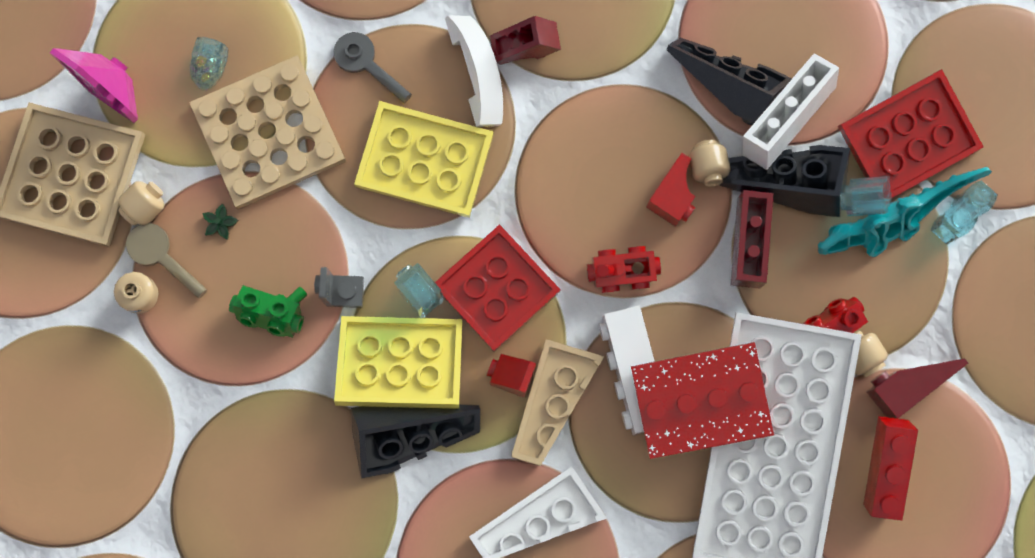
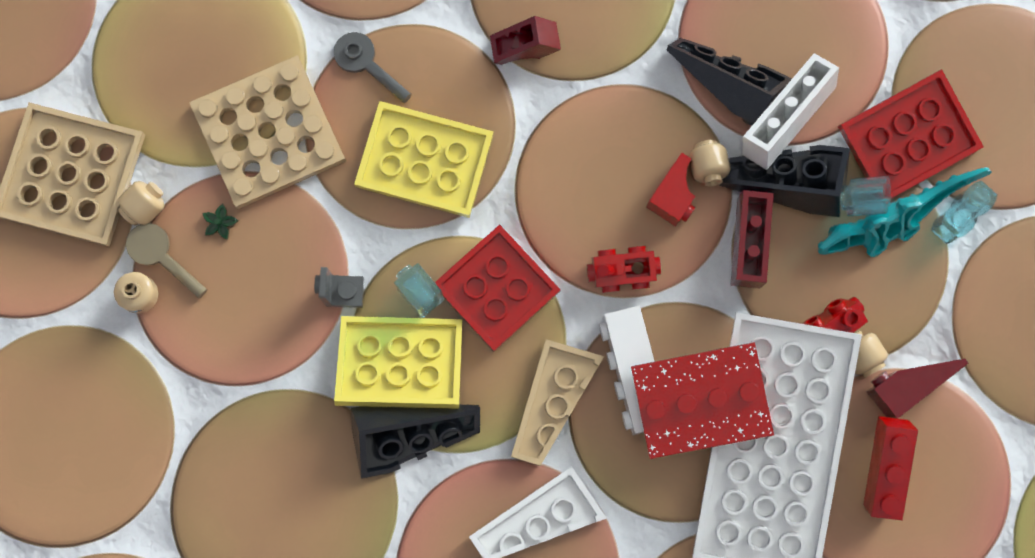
dark pink wedge [50,48,138,124] -> none
clear light blue rock [190,37,229,91] -> none
green brick [229,285,307,338] -> none
white slope [445,15,503,127] -> none
red slope [486,354,536,398] -> none

